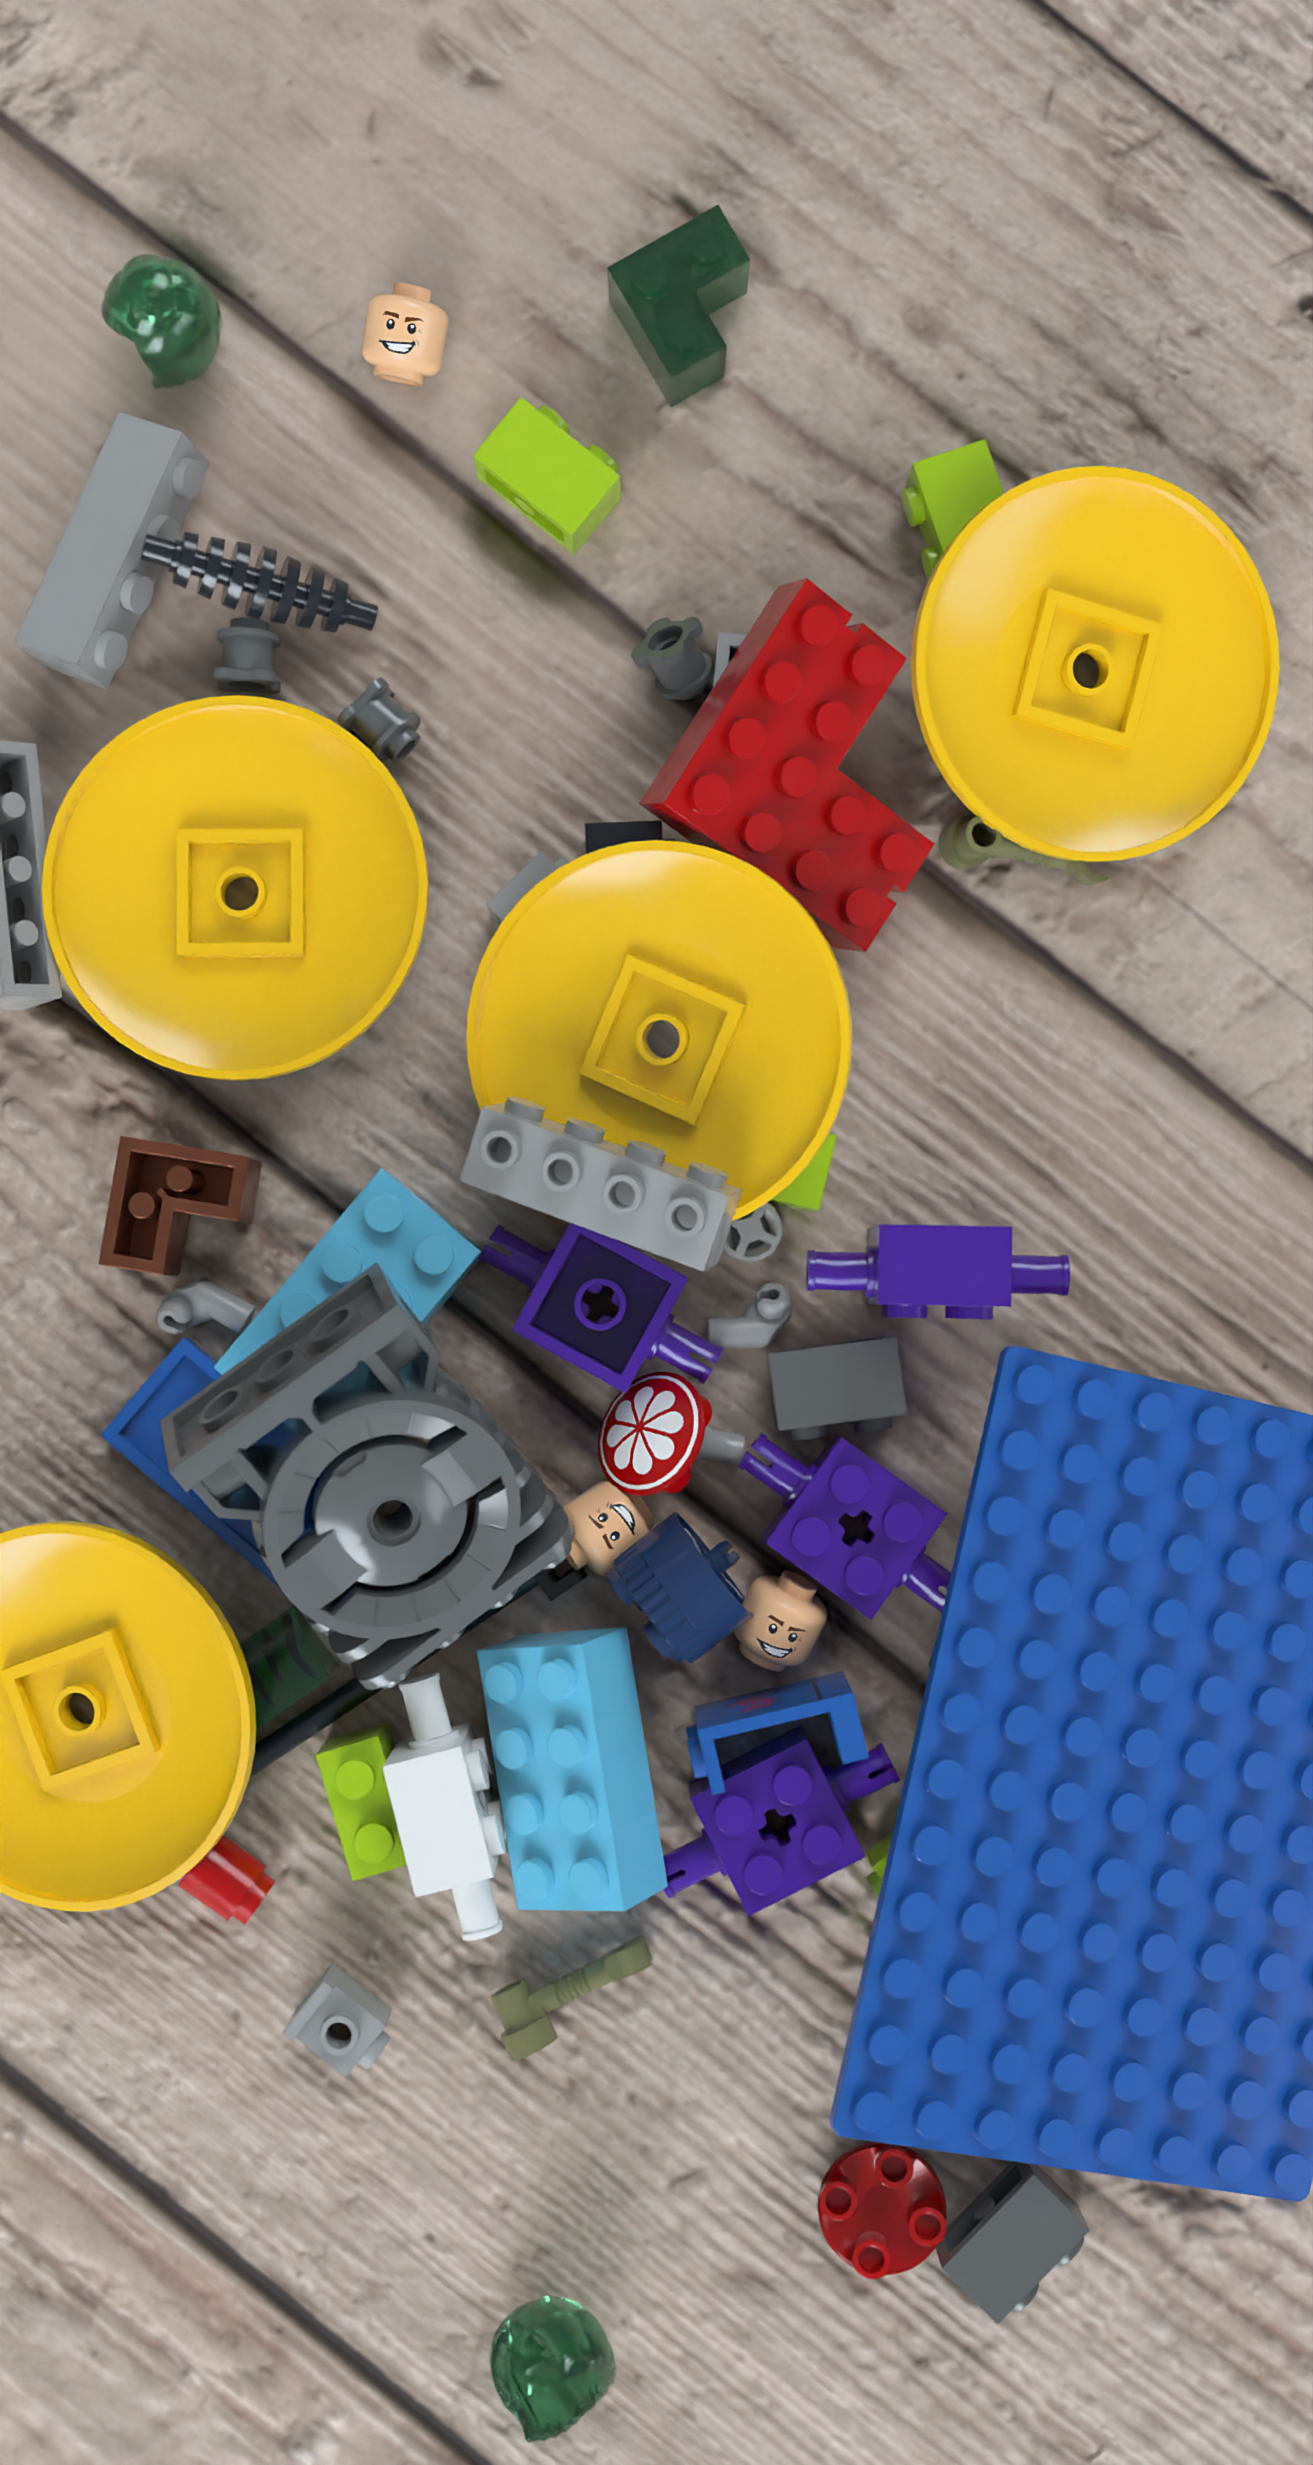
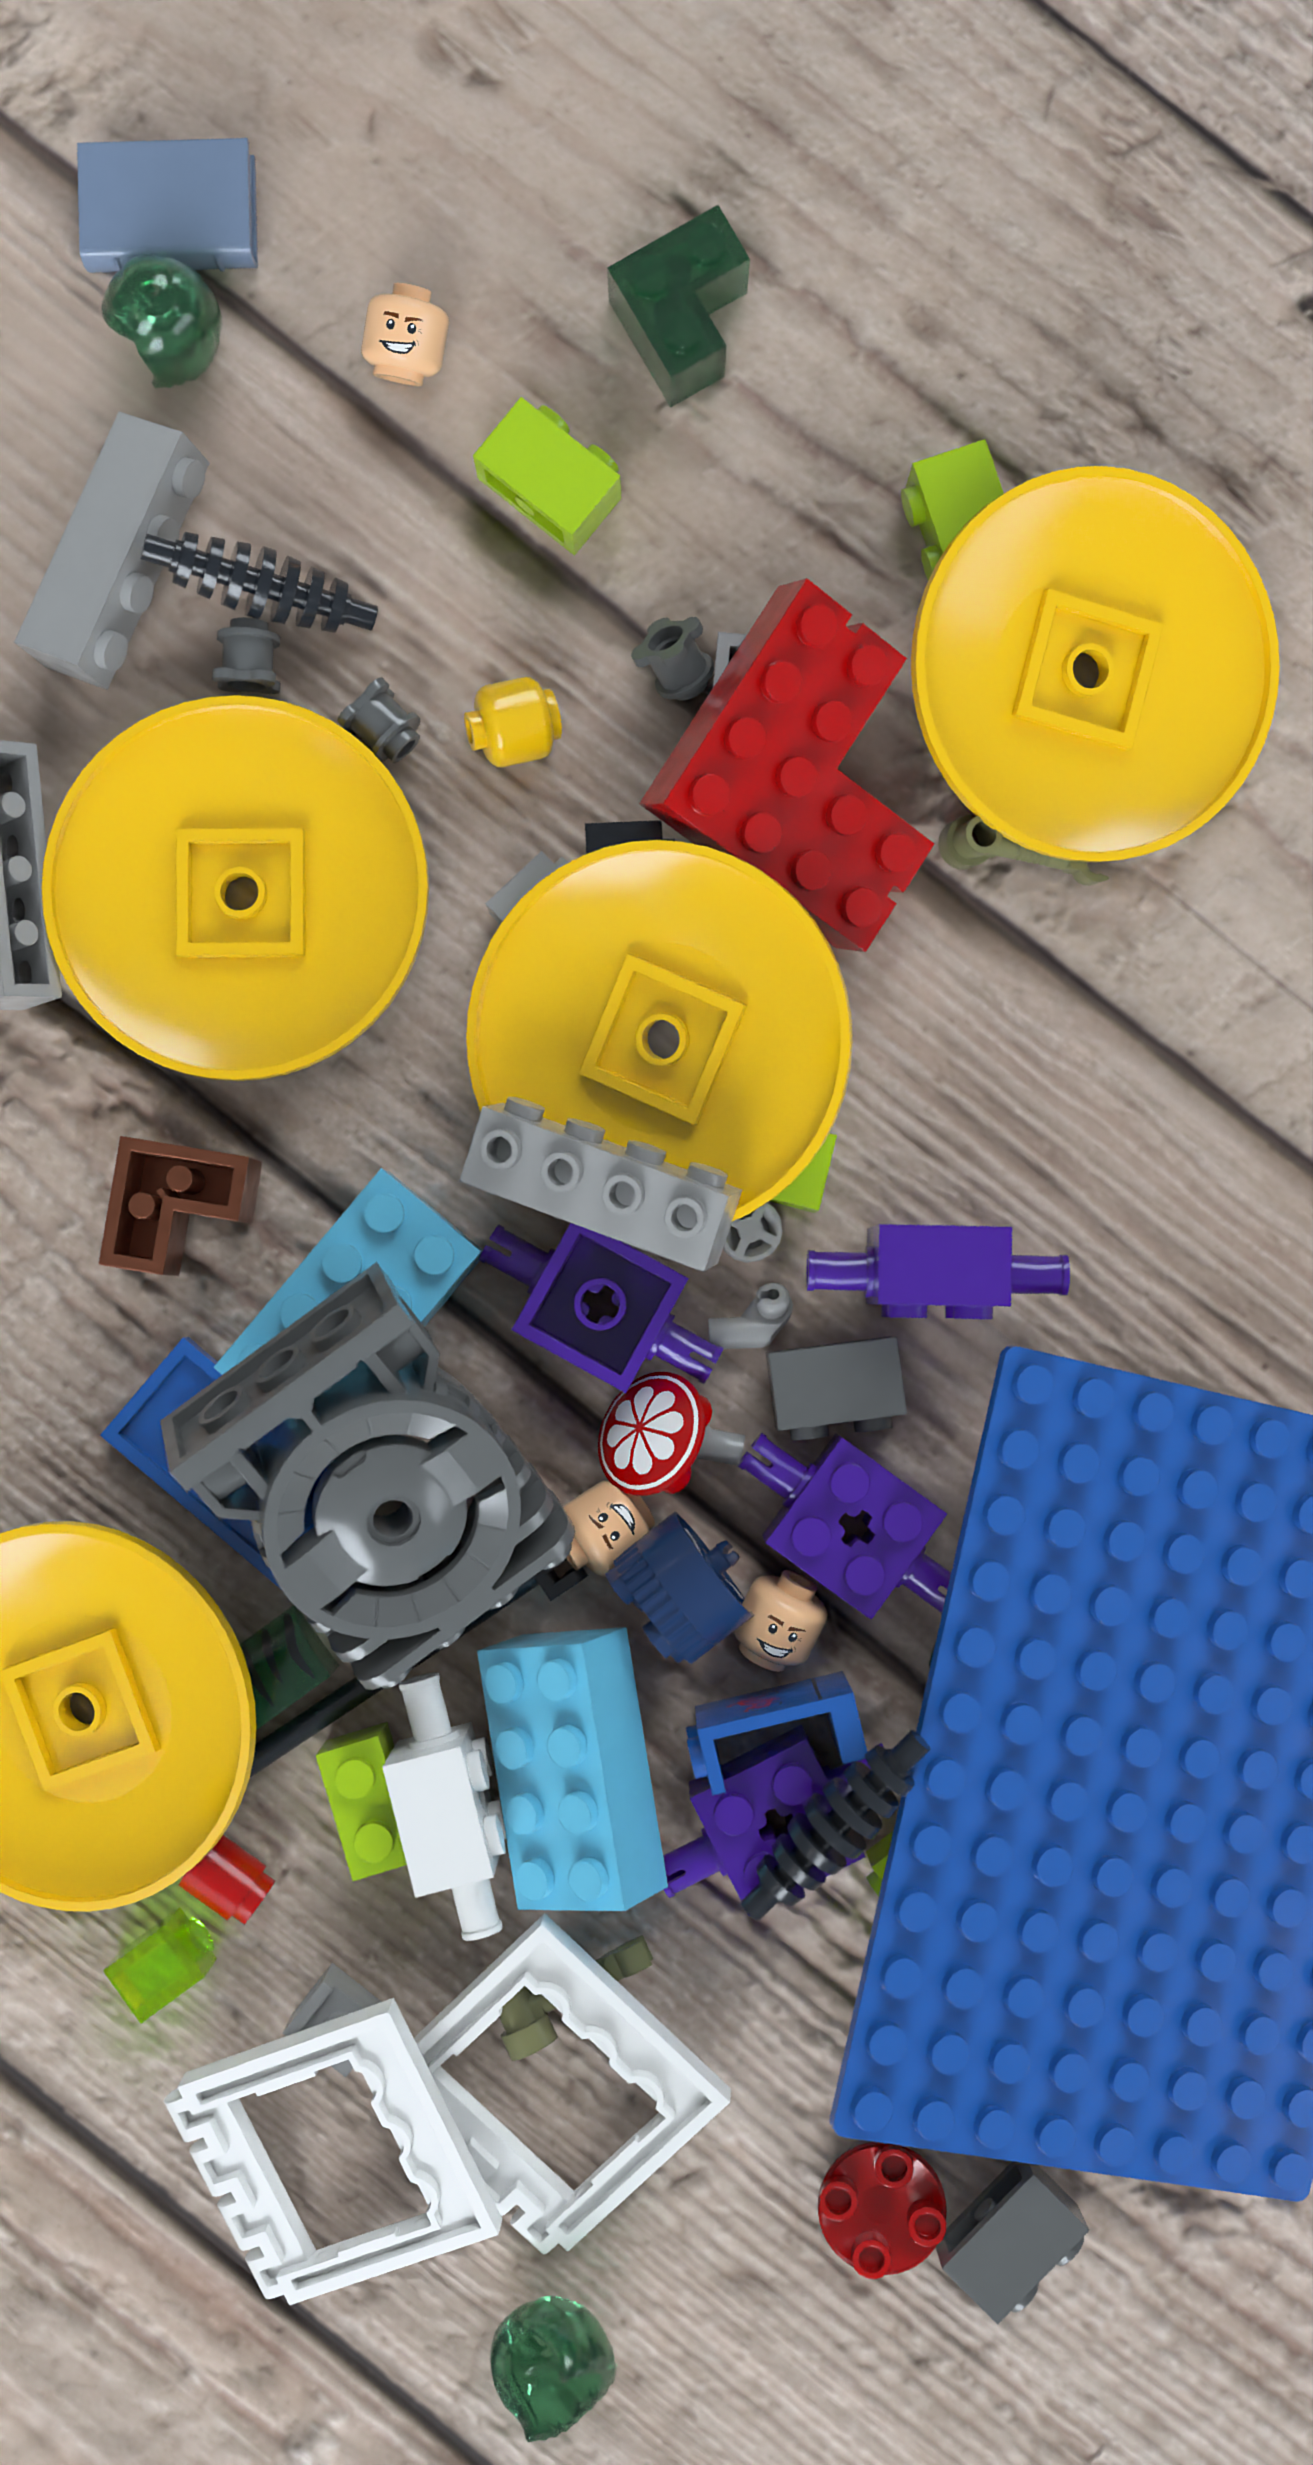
light grey arm [156,1280,257,1334] -> none
none -> sand blue piece [77,138,258,274]
none -> clear neon green brick [103,1907,217,2024]
none -> white hinge [164,1998,503,2305]
none -> white hinge [414,1913,731,2255]
none -> yellow head [464,677,562,768]
none -> black piece [741,1730,931,1921]

